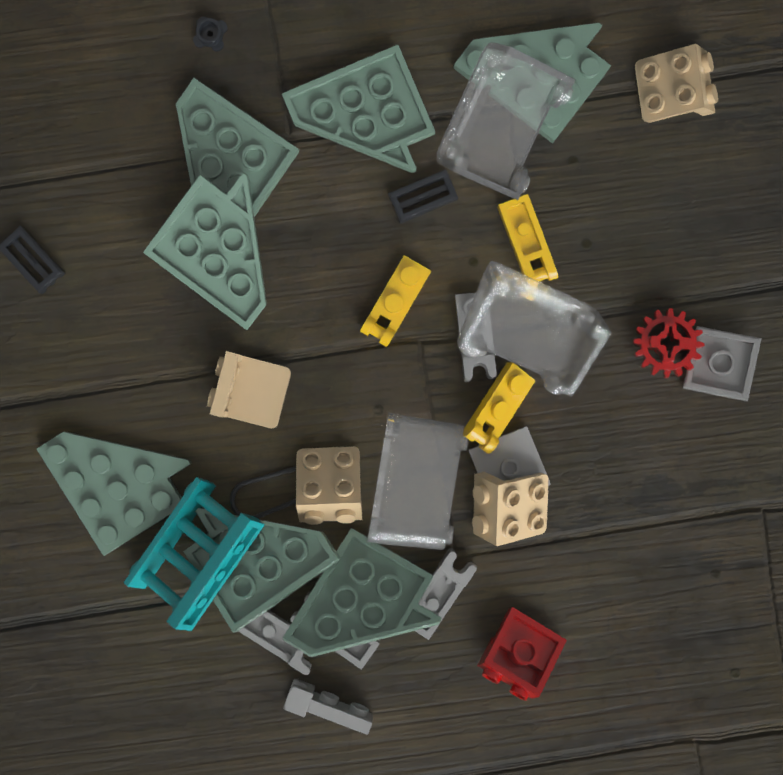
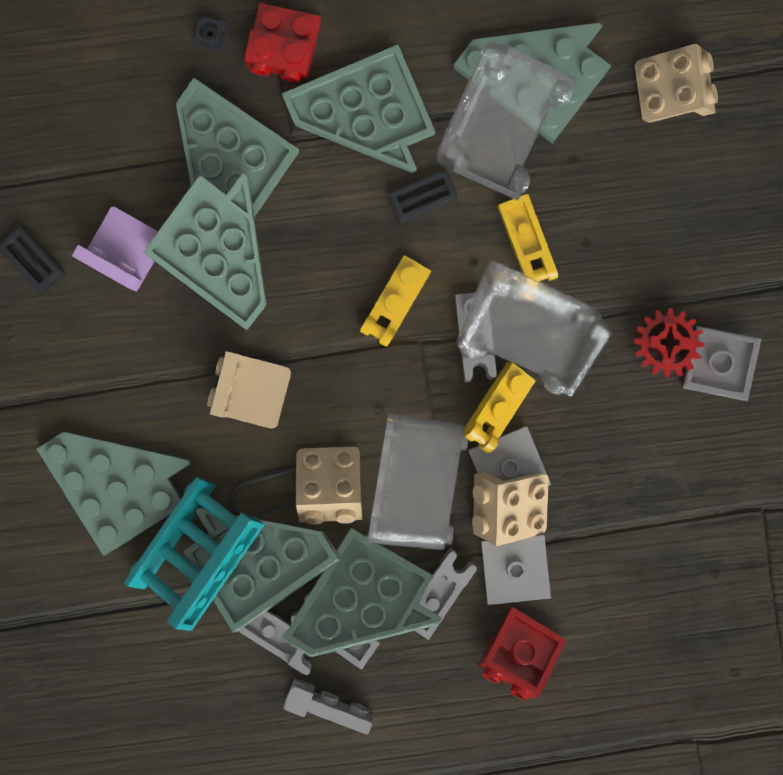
none -> lavender bracket [72,207,158,292]
none -> red plate [244,3,322,83]
none -> light grey plate [480,534,551,605]

